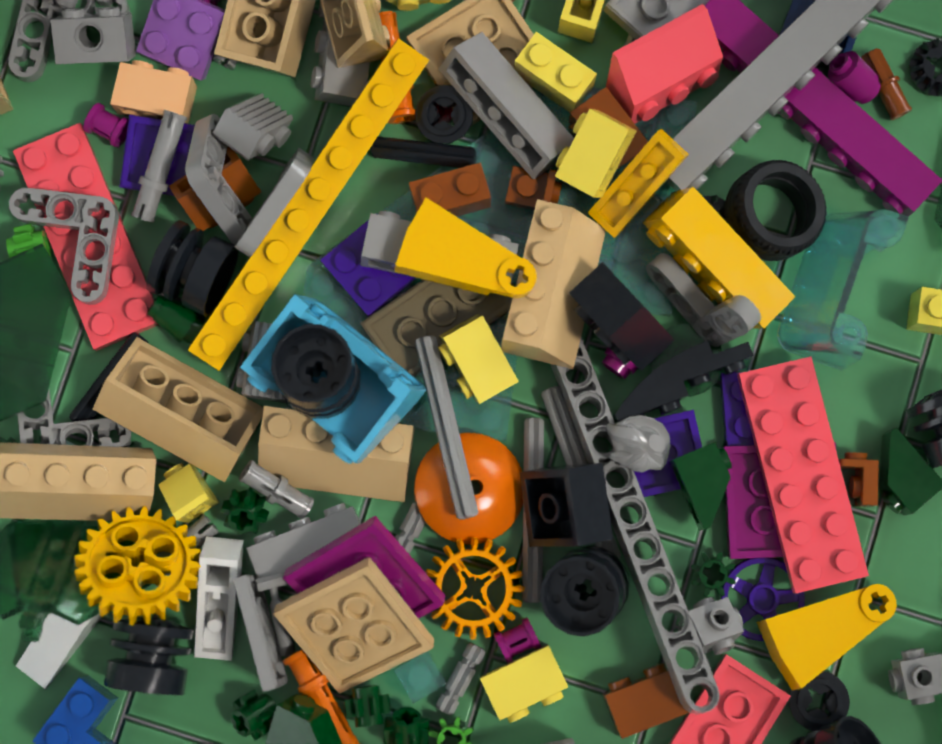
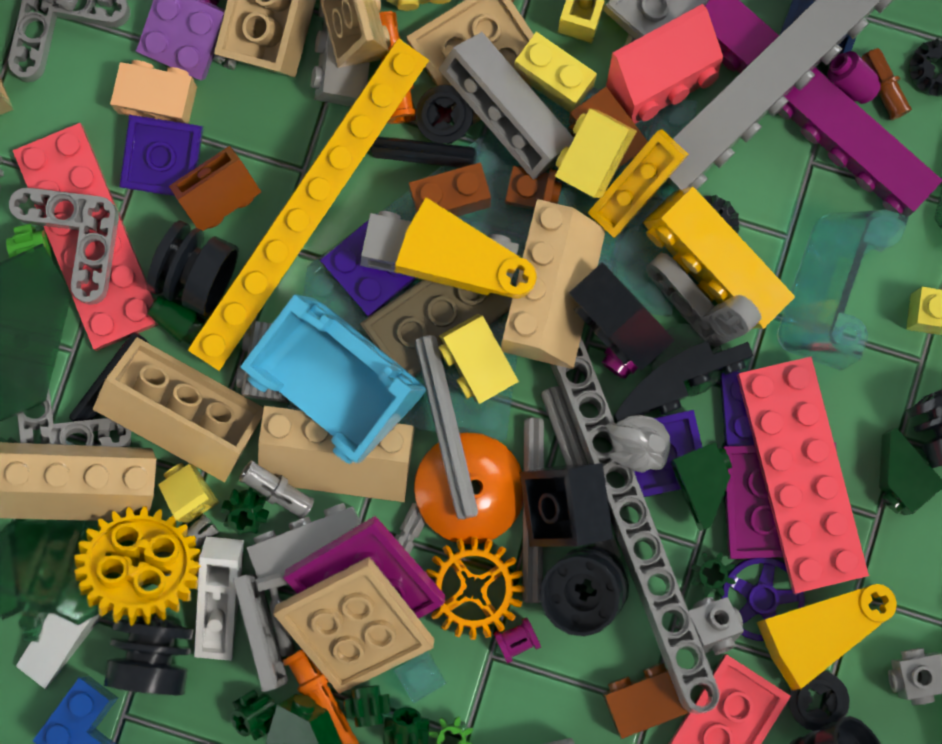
light grey brick [50,7,136,64] -> none
magenta bush [83,103,129,148] -> none
light grey pin [131,109,187,223] -> none
light grey beam [185,114,252,245] -> none
light grey brick [213,93,293,161] -> none
light grey beam [234,147,314,258] -> none
black wheel [271,324,361,419] -> none
light grey axle [436,643,485,715] -> none
light yellow brick [480,645,568,723] -> none
black tyre [724,160,827,261] -> none
dark orange bracket [839,452,879,507] -> none

